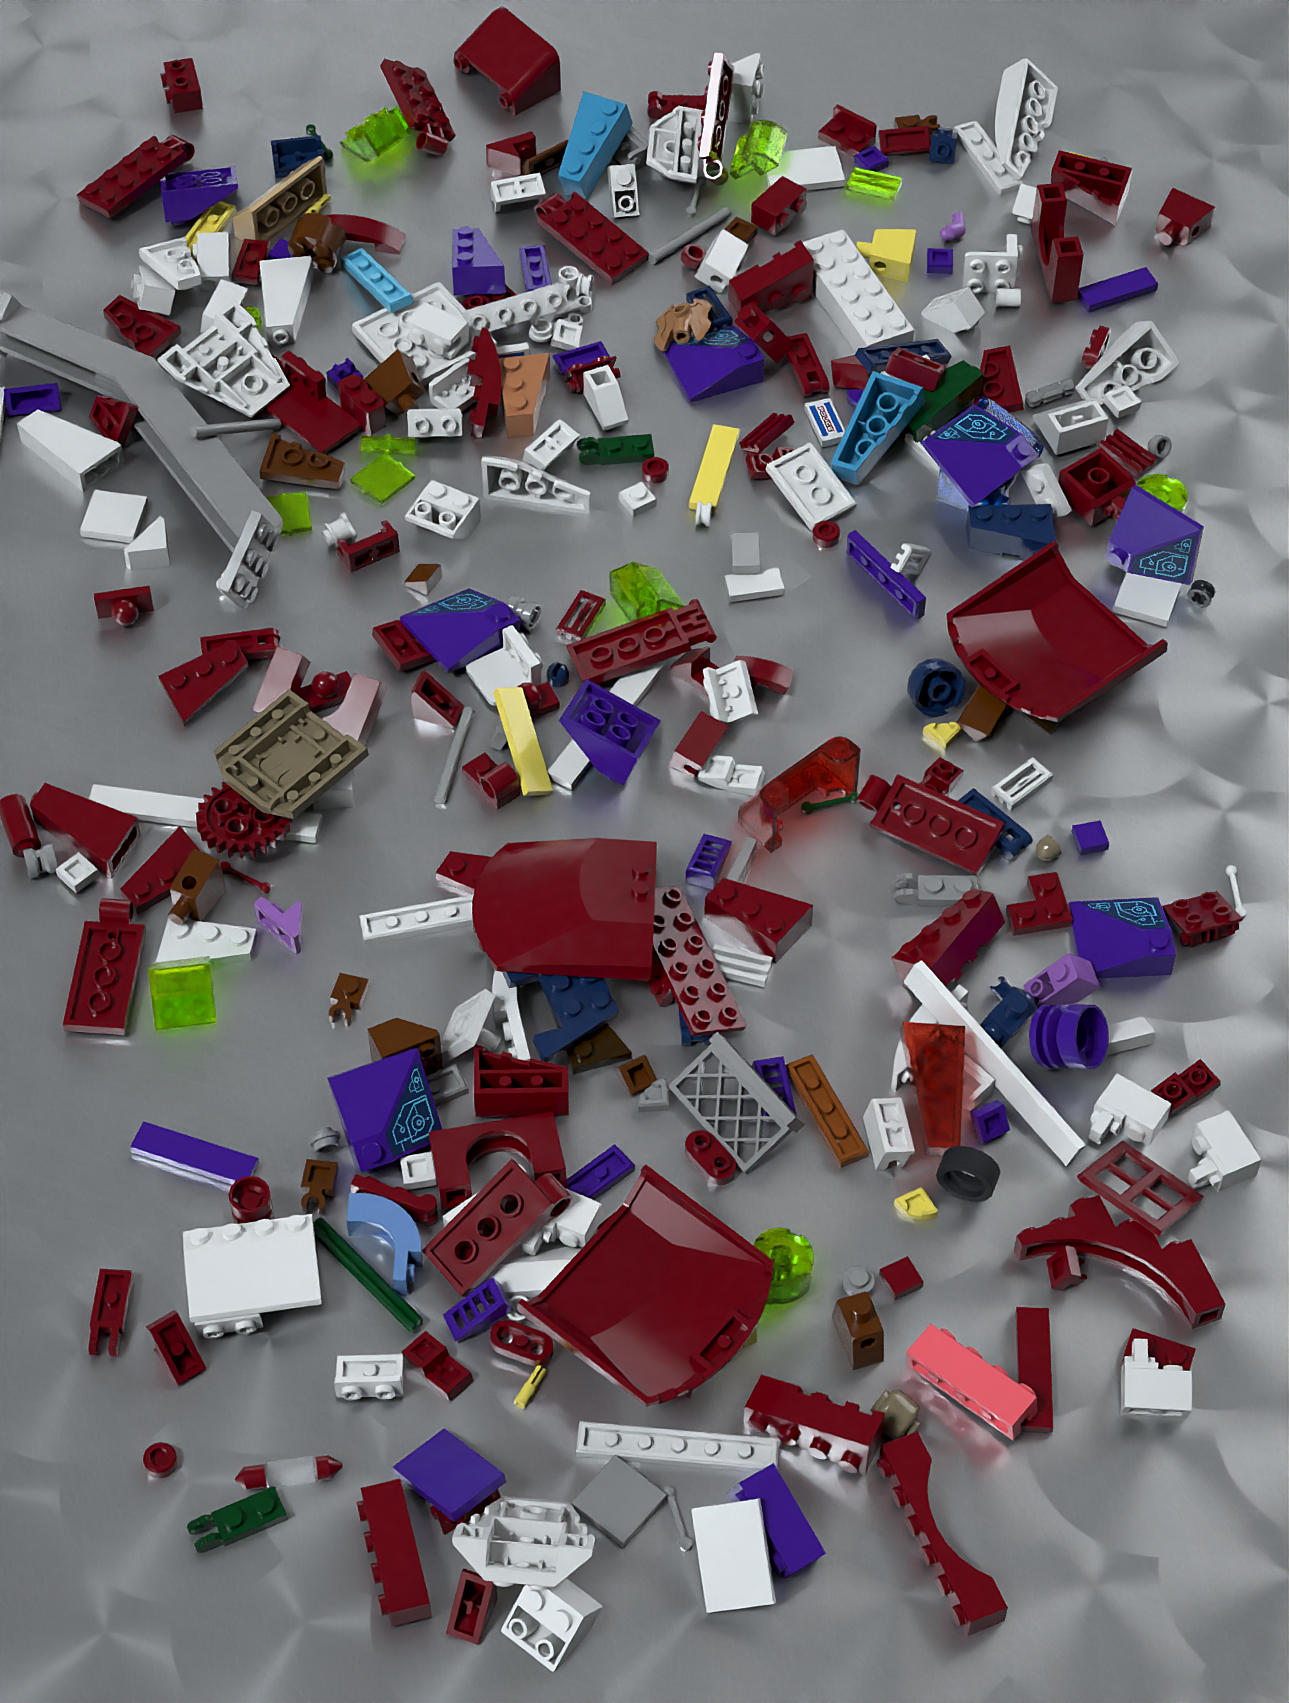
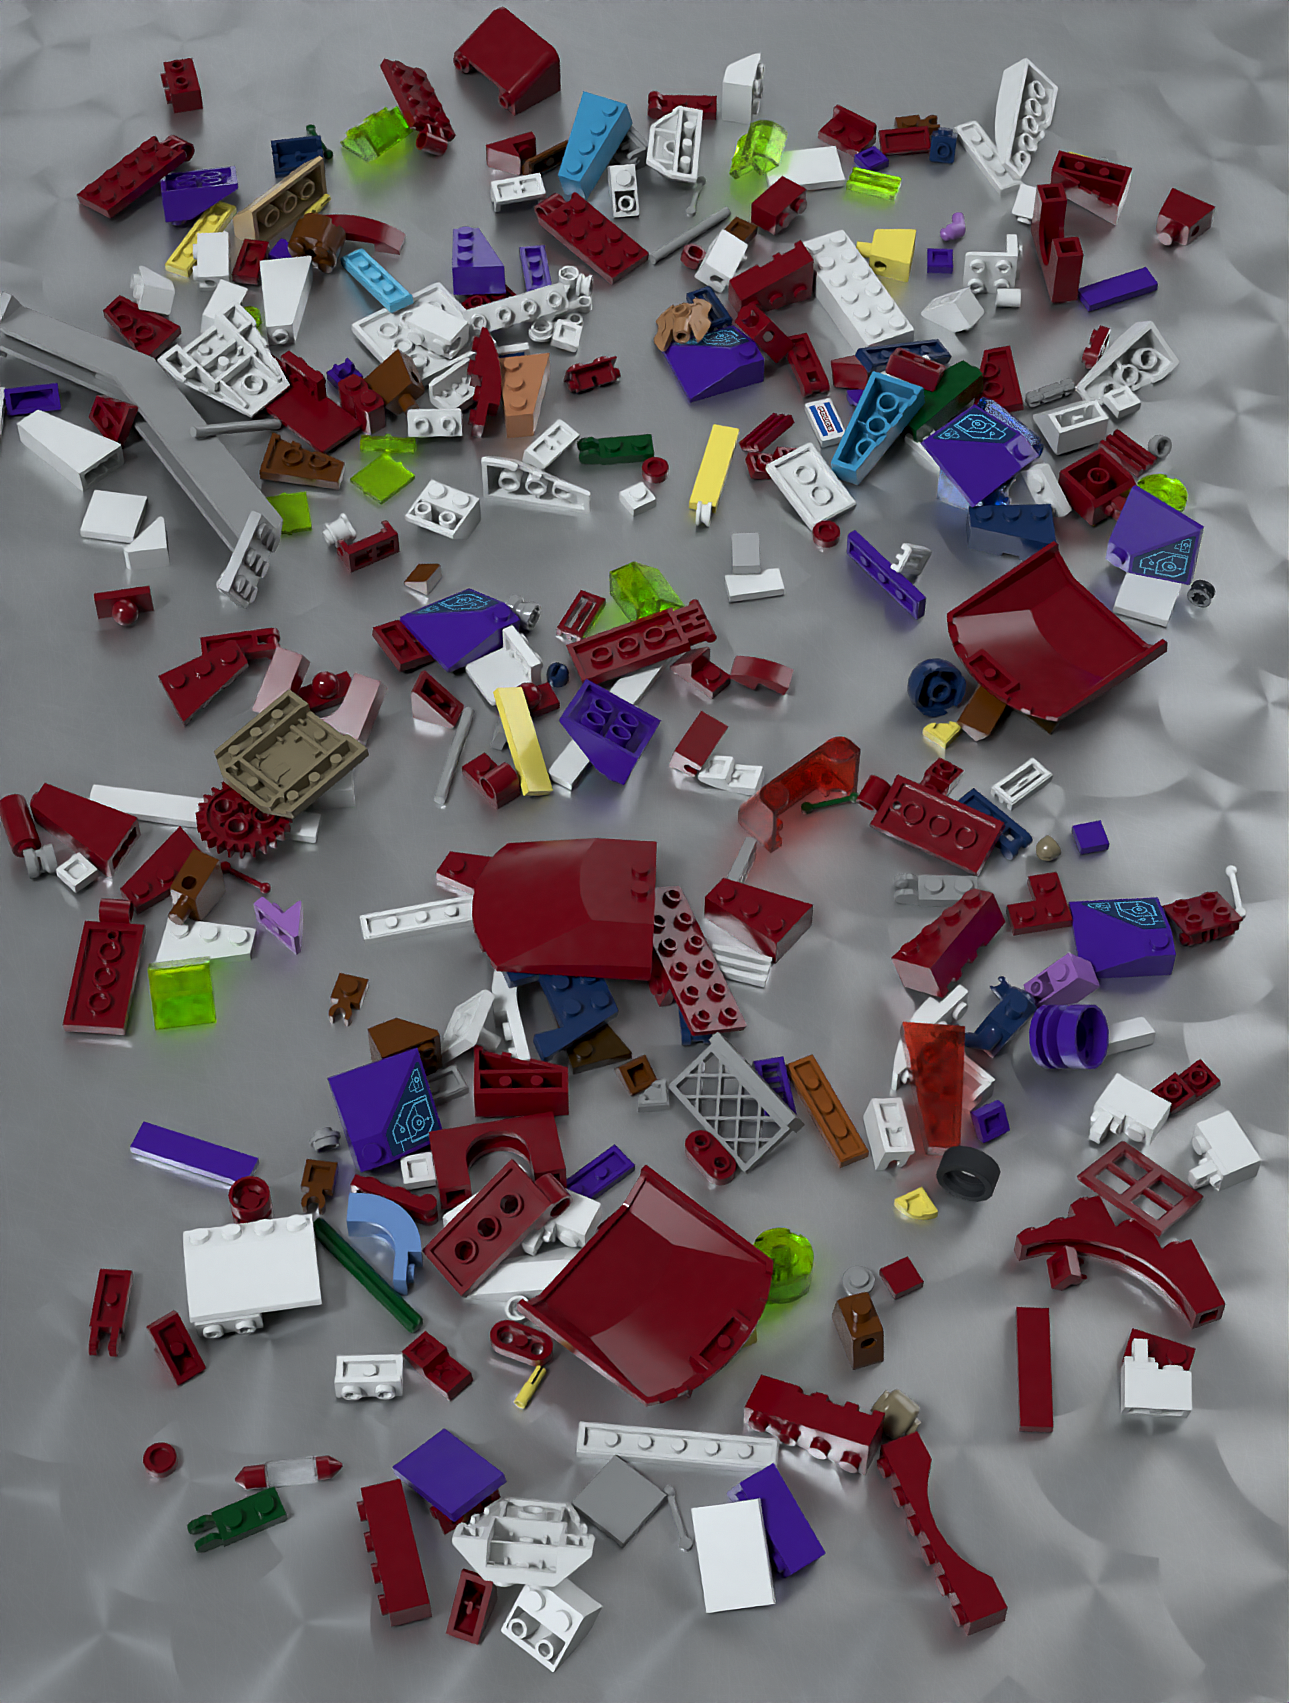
white wing [139,237,201,290] -> none
dark purple slope [443,1277,513,1343] -> none
dark purple tile [553,341,610,376] -> none
white slope [583,365,629,431] -> none
dark purple slope [685,834,732,890] -> none
hinge [697,53,735,186] -> none
white bracket [703,660,758,727] -> none
white tile [904,960,1086,1166] -> none
coral brick [906,1324,1038,1440] -> none

